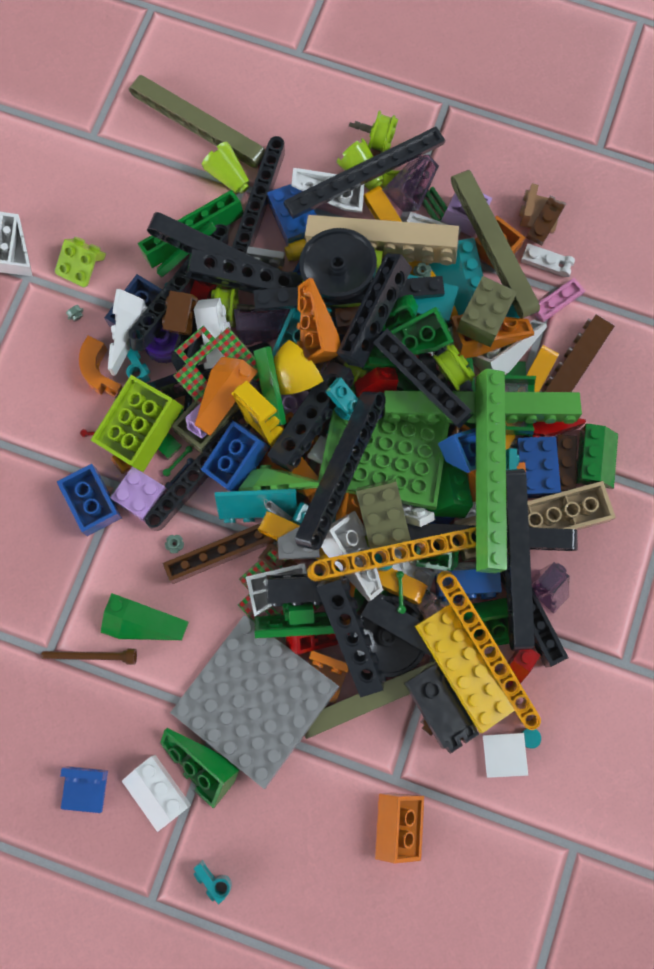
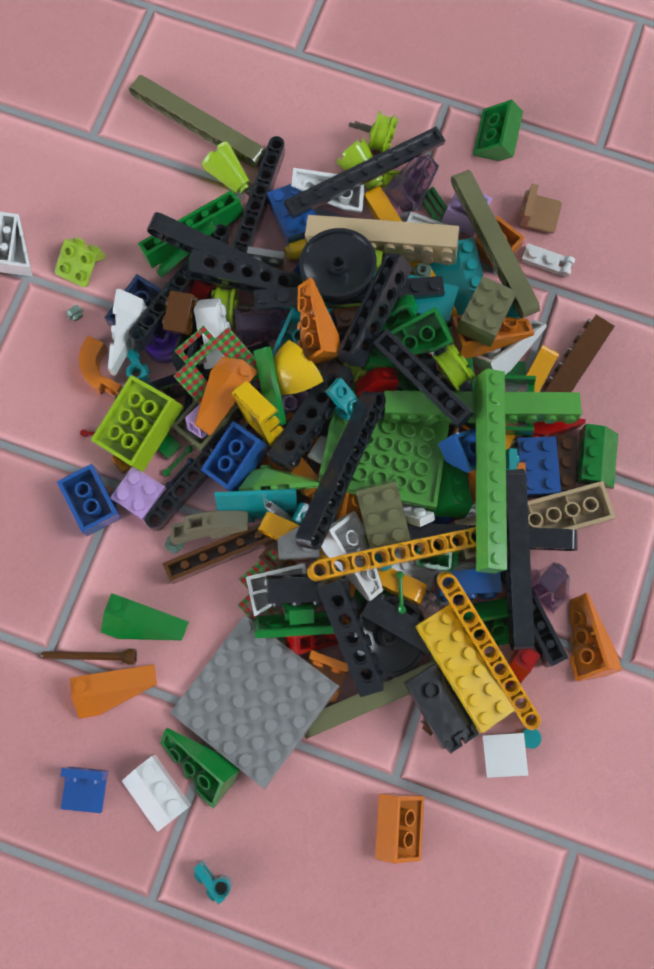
reddish brown plate [526,195,567,246] -> none
bright pink tile [534,278,585,322] -> none
none -> orange wedge [70,664,157,719]
none -> dark tan slope [170,511,248,545]
none -> green slope [473,99,523,161]
none -> orange wedge [570,593,623,682]

